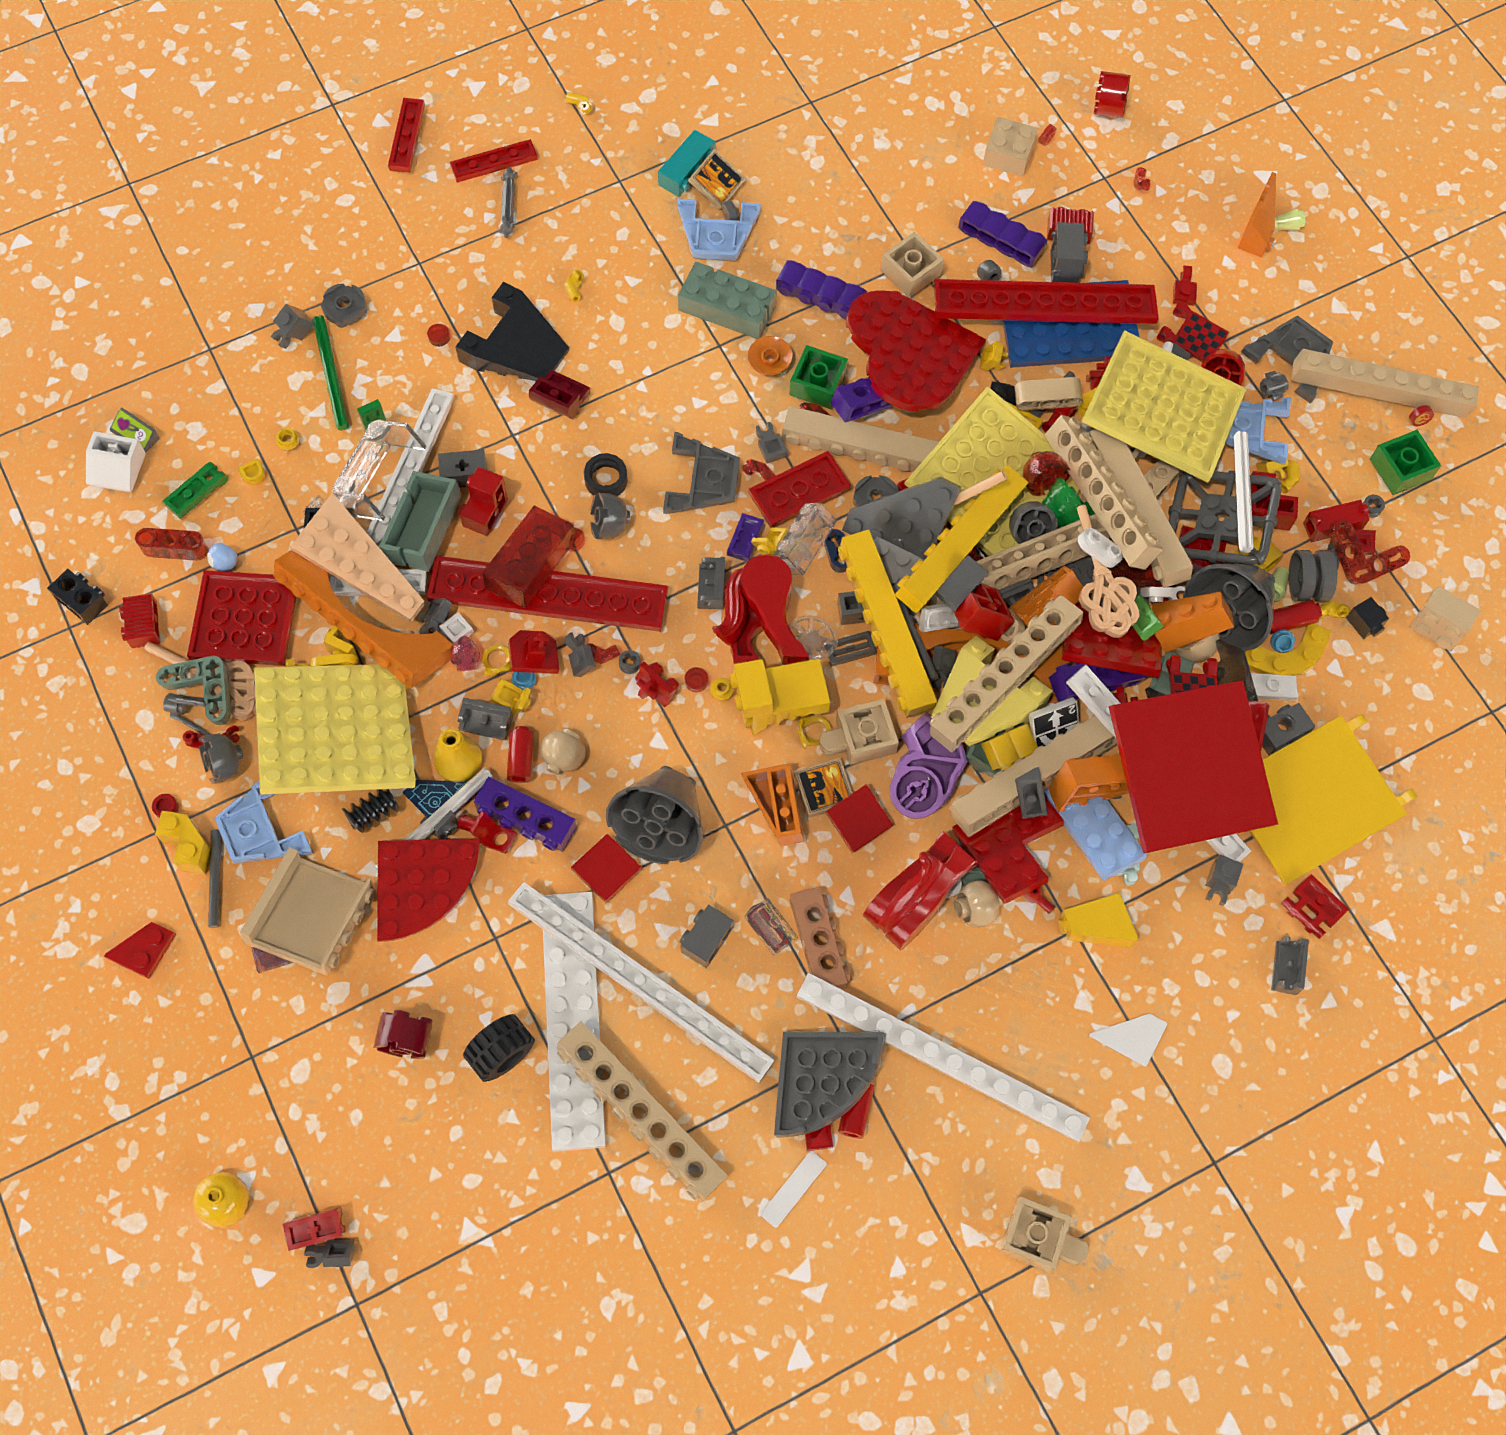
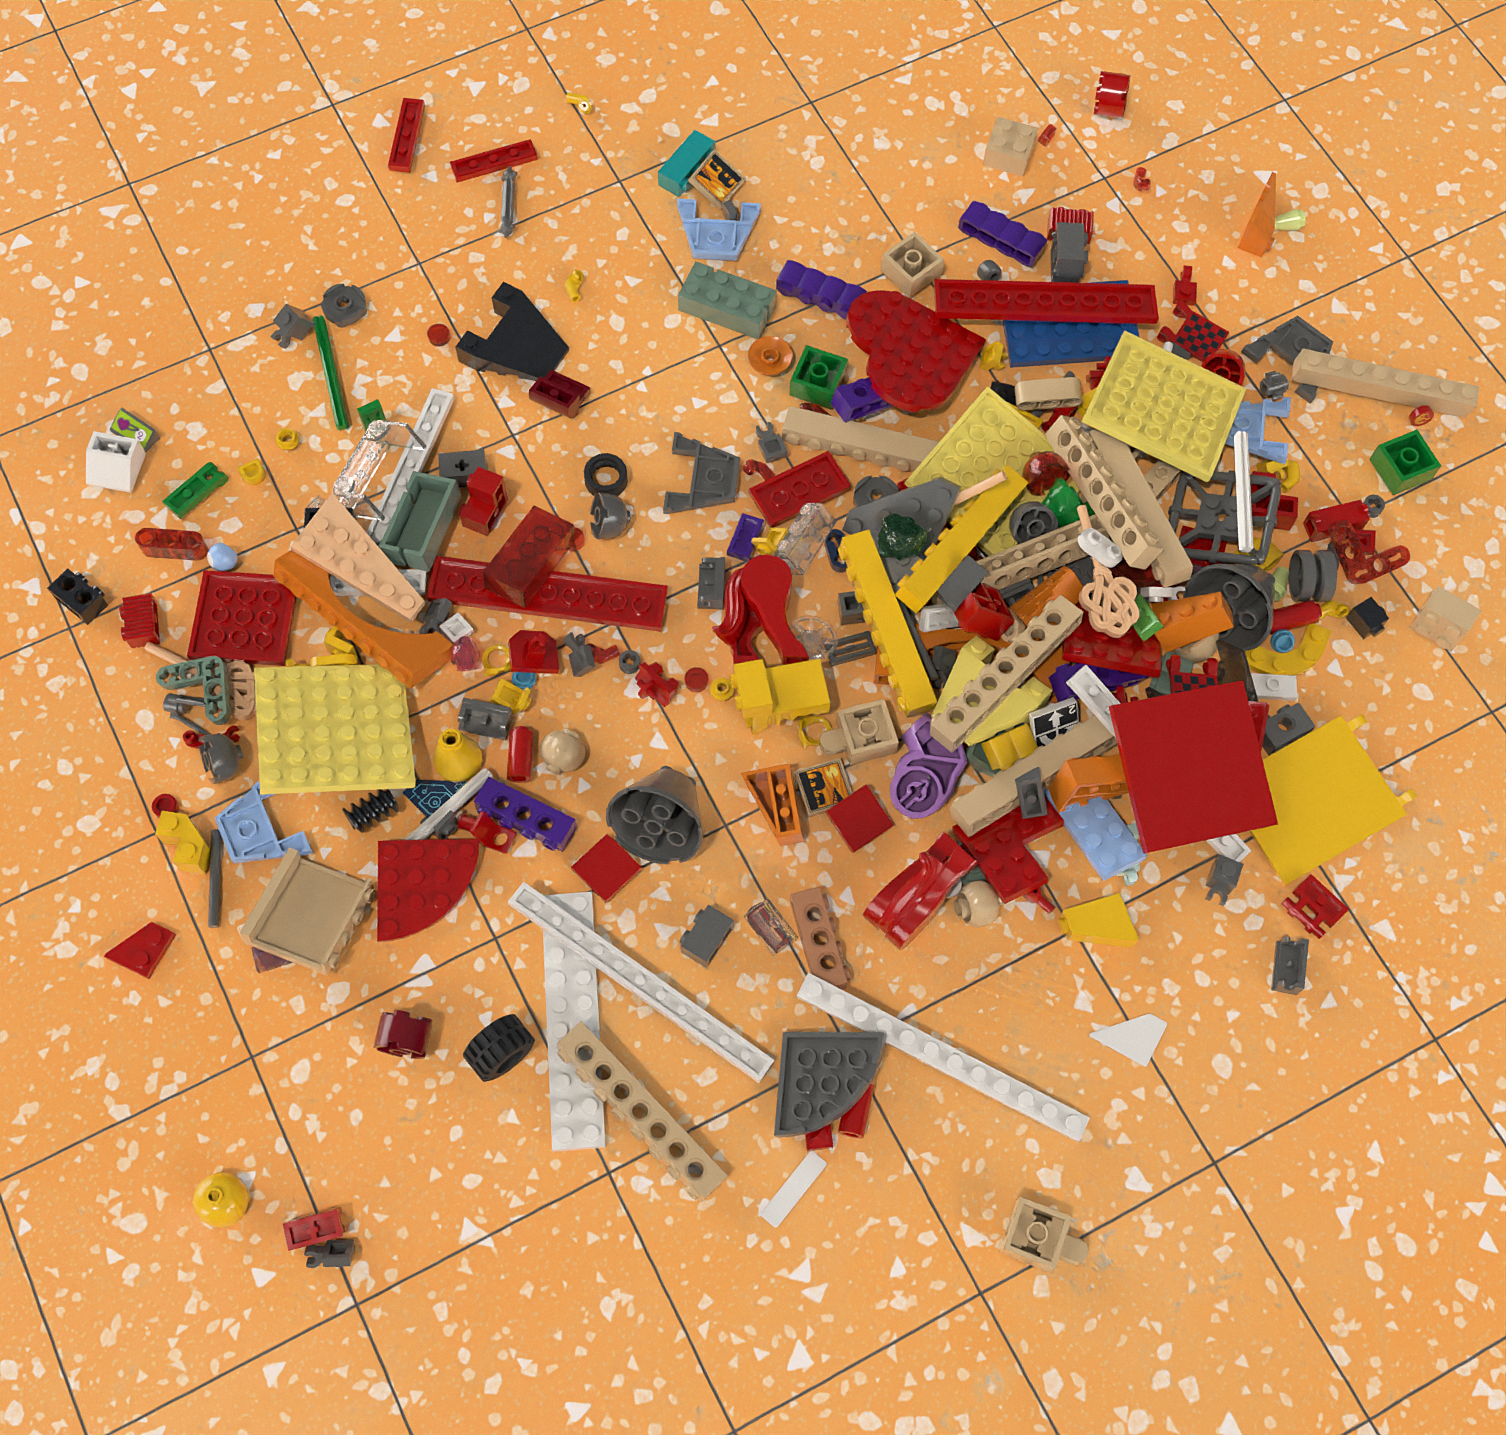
none -> clear green hair [877,513,928,561]

